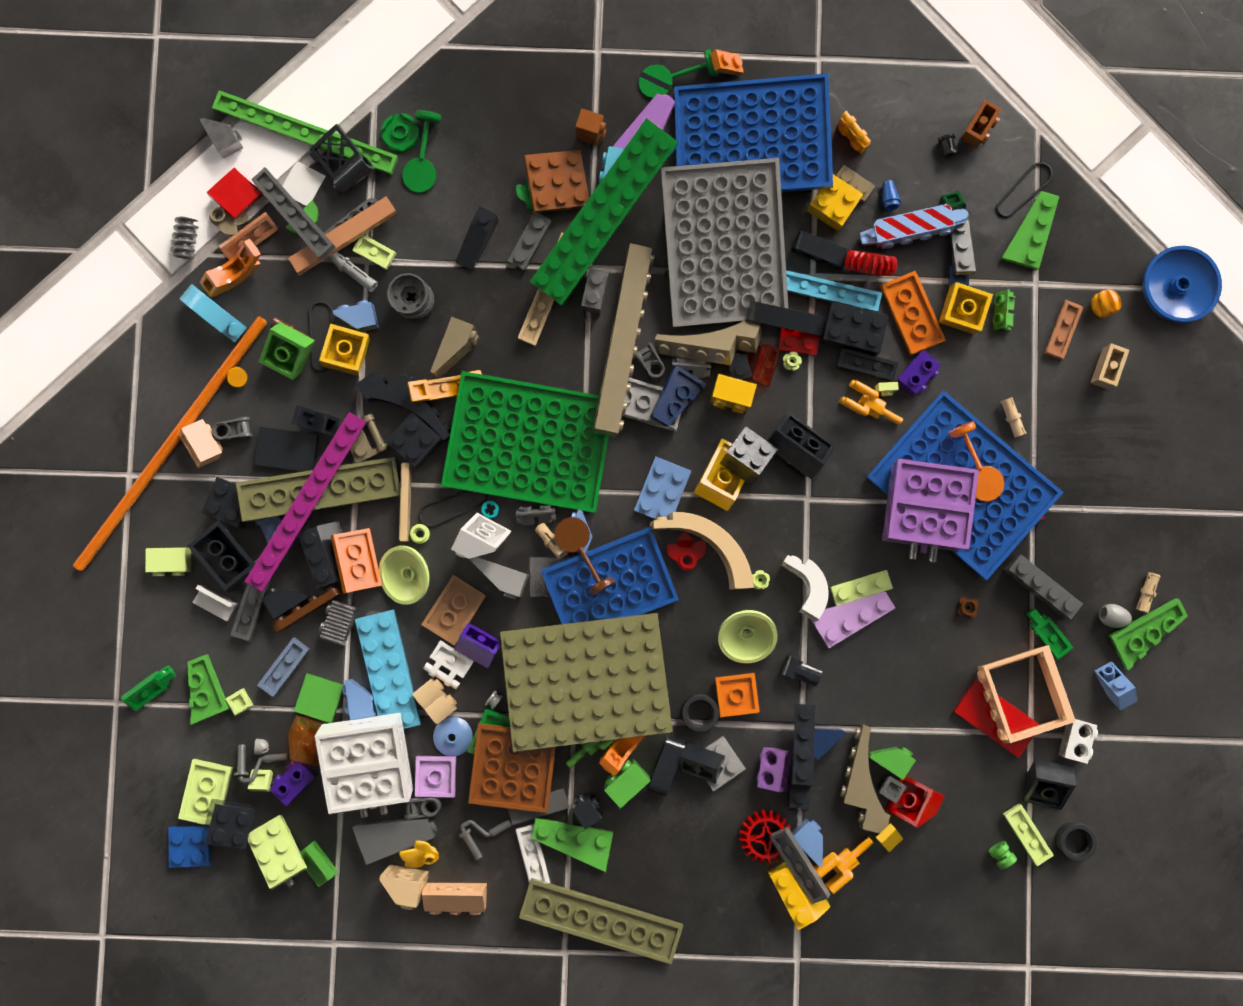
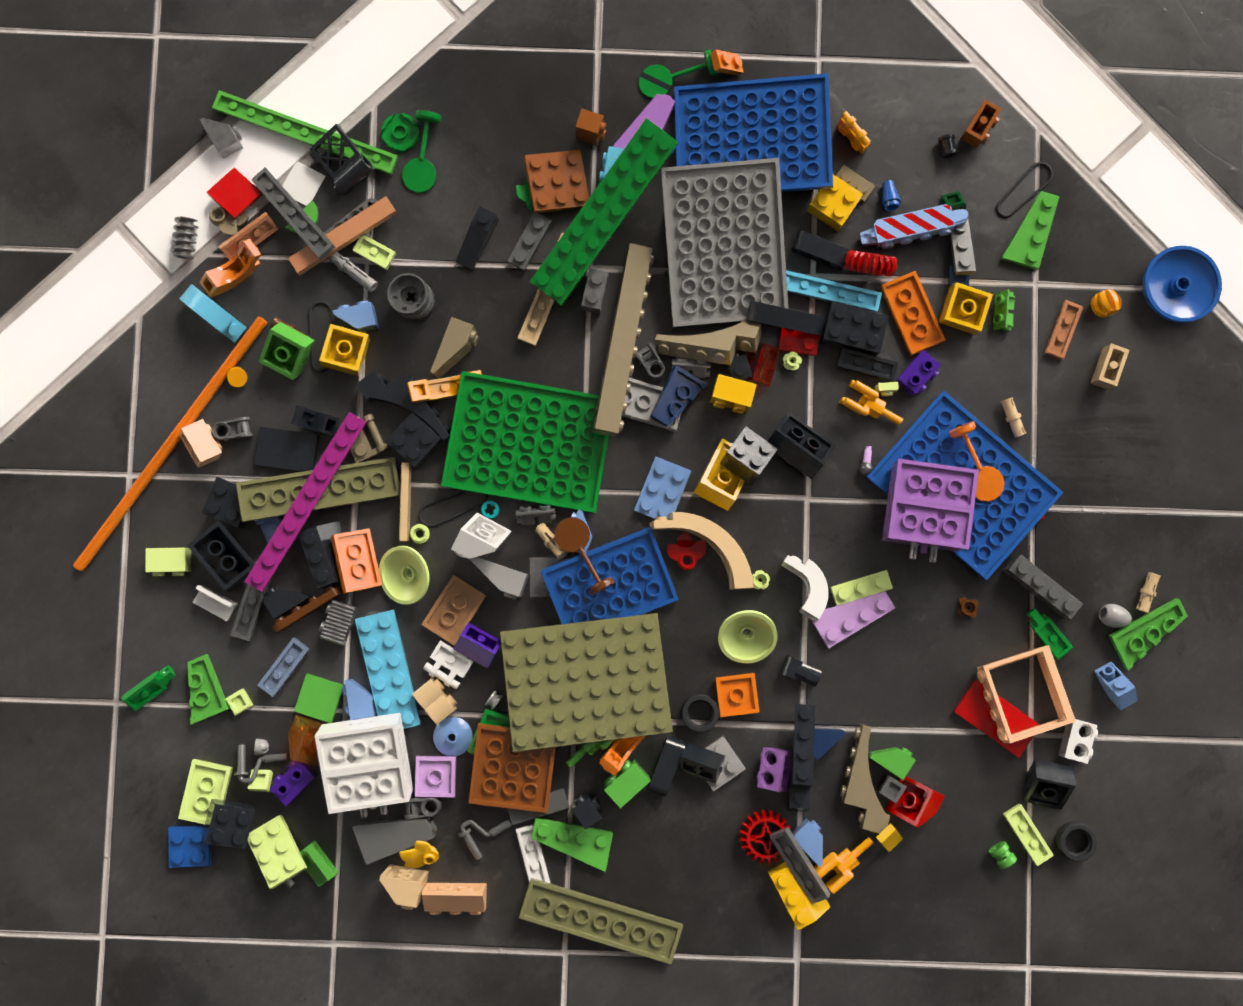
none -> piece [859,446,873,476]

